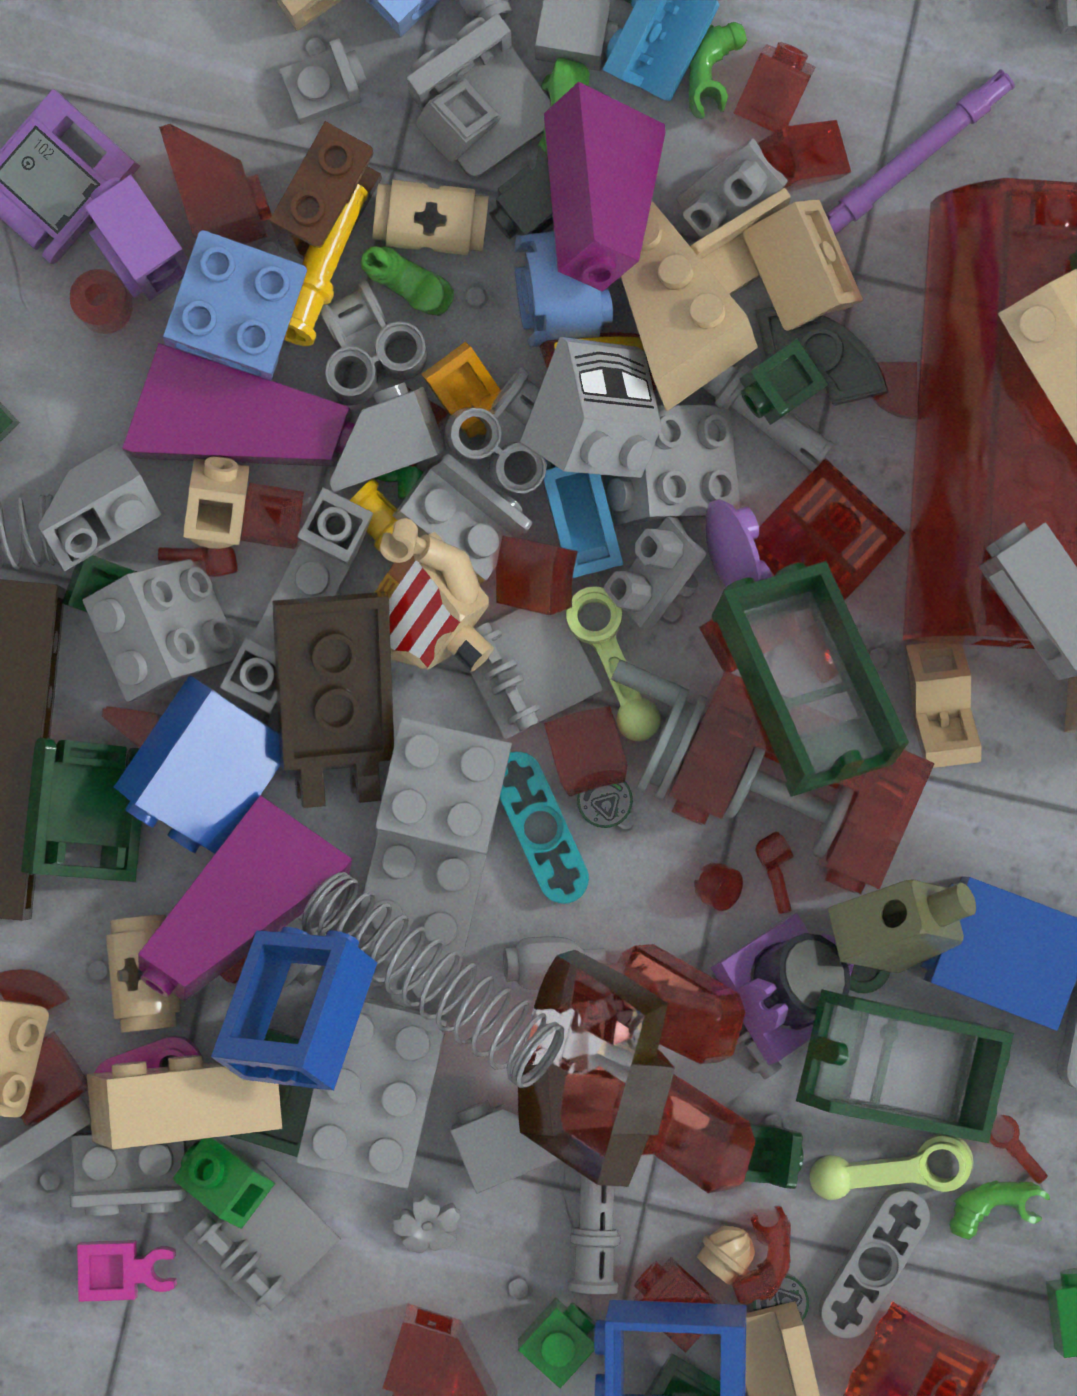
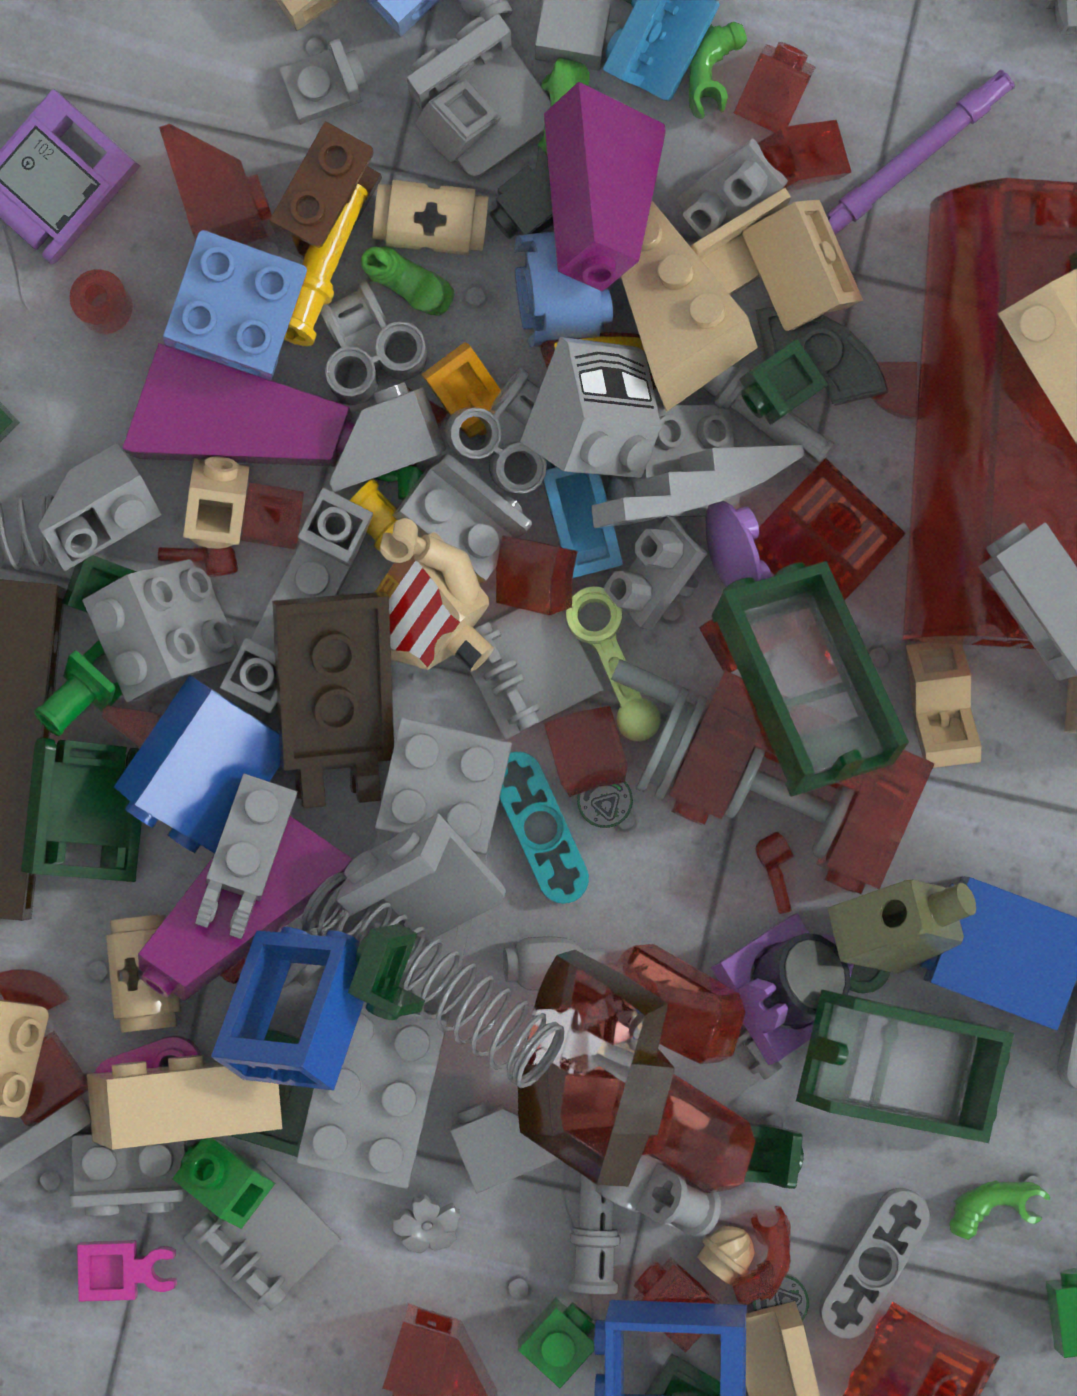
medium lavender brick [84,174,189,301] -> none
clear red hinge [694,862,743,911] -> none
yellowish green piece [809,1134,973,1200] -> none
clear red hand [989,1115,1048,1184] -> none
none -> green bracket [34,640,123,736]
none -> light grey hinge [195,774,298,939]
none -> light grey bracket [336,813,506,940]
none -> dark green bracket [348,924,425,1020]
none -> light grey slope [591,445,804,528]
none -> light grey piece [595,1149,721,1237]

